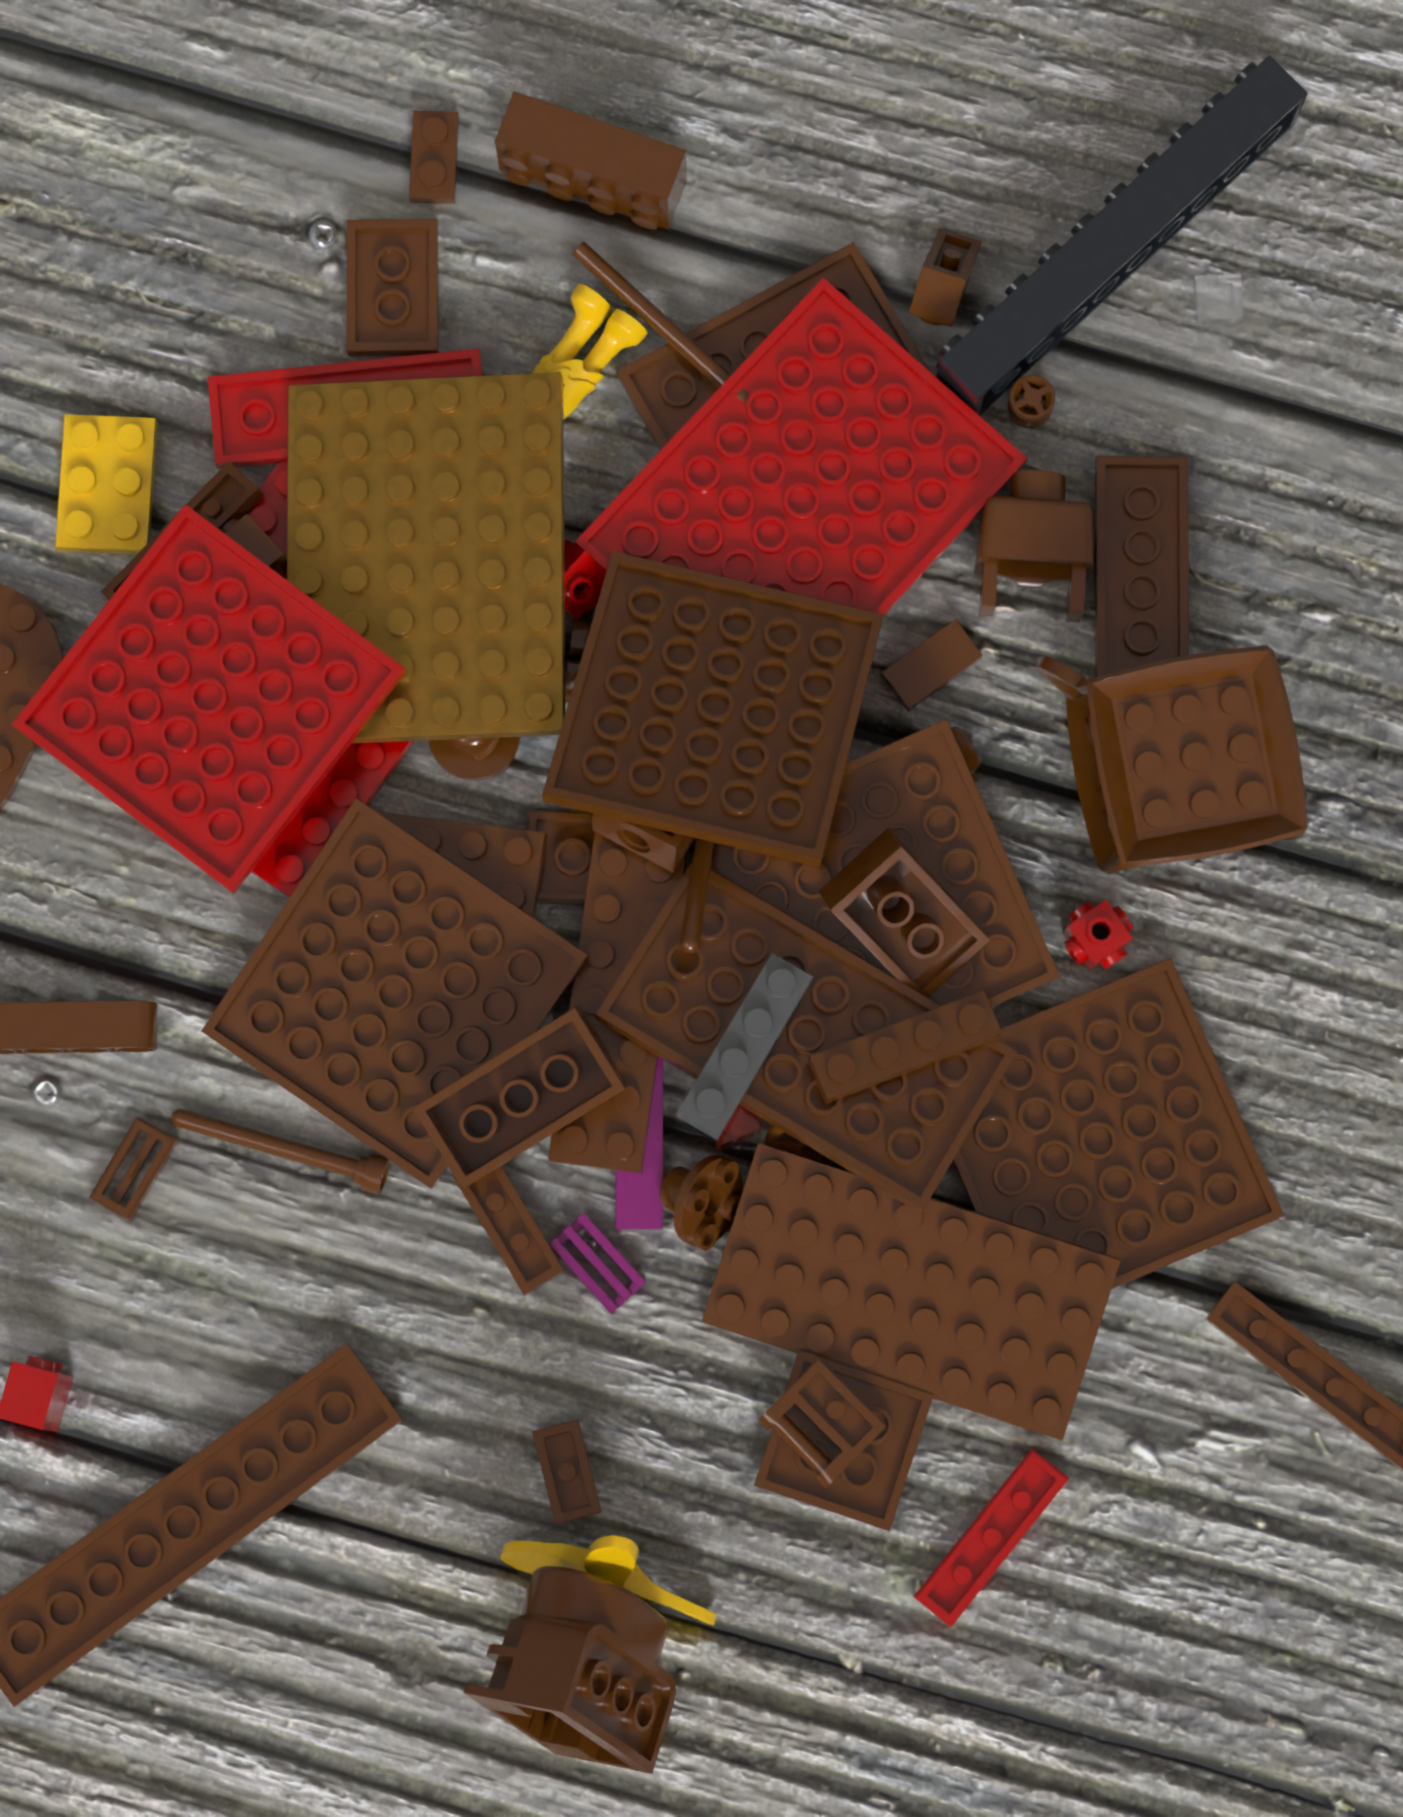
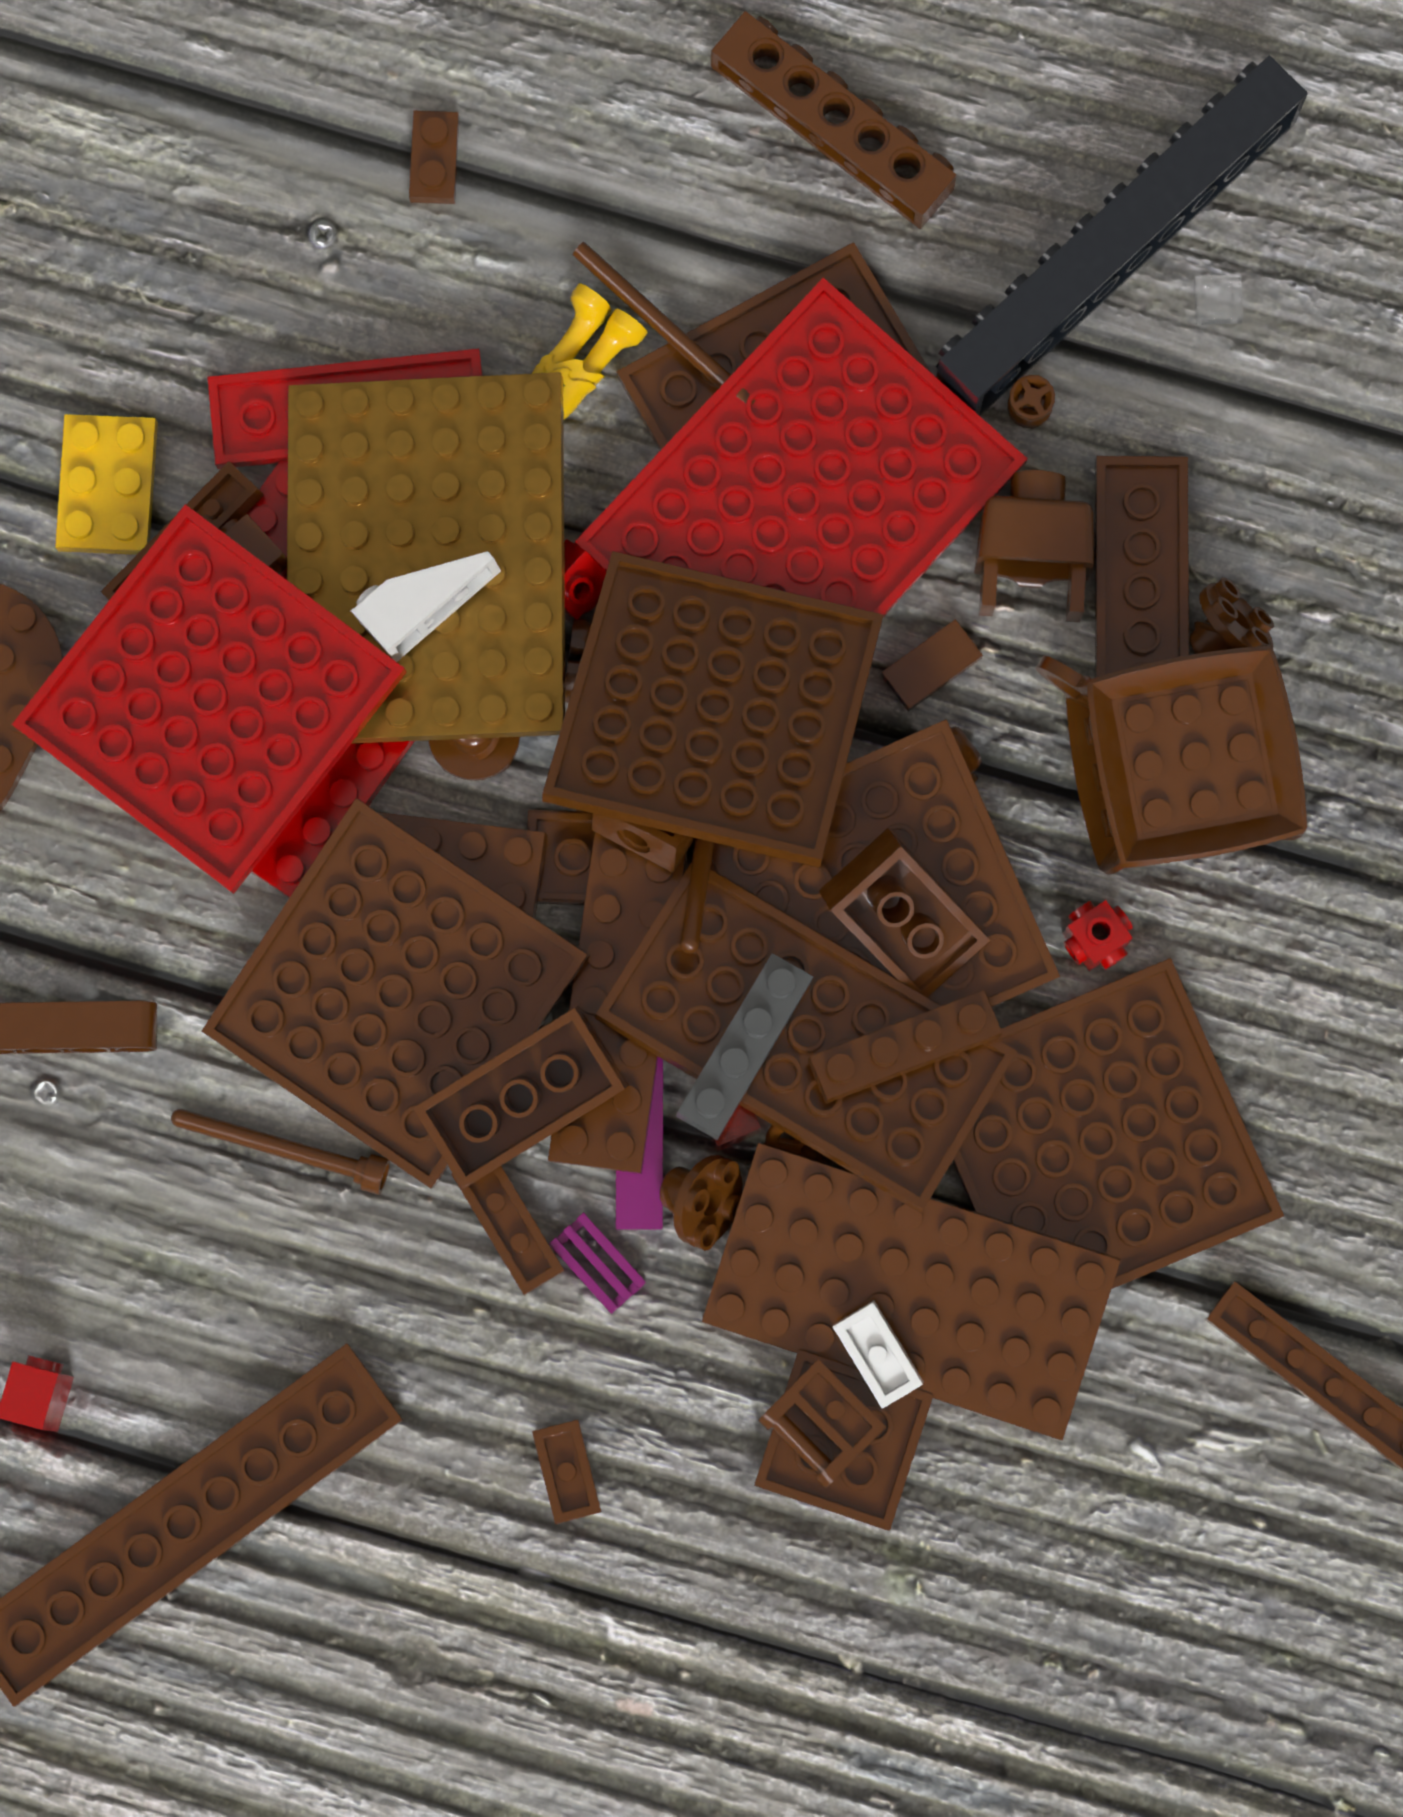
reddish brown tile [89,1117,179,1222] -> none
reddish brown plate [346,219,439,356] -> none
reddish brown brick [463,1535,718,1774] -> none
reddish brown brick [495,91,687,230] -> none
reddish brown slope [909,228,982,327] -> none
red tile [913,1448,1069,1627] -> none
none -> white slope [351,551,501,662]
none -> reddish brown brick [711,11,957,230]
none -> white plate [833,1300,924,1409]
none -> reddish brown plate [1190,577,1274,654]

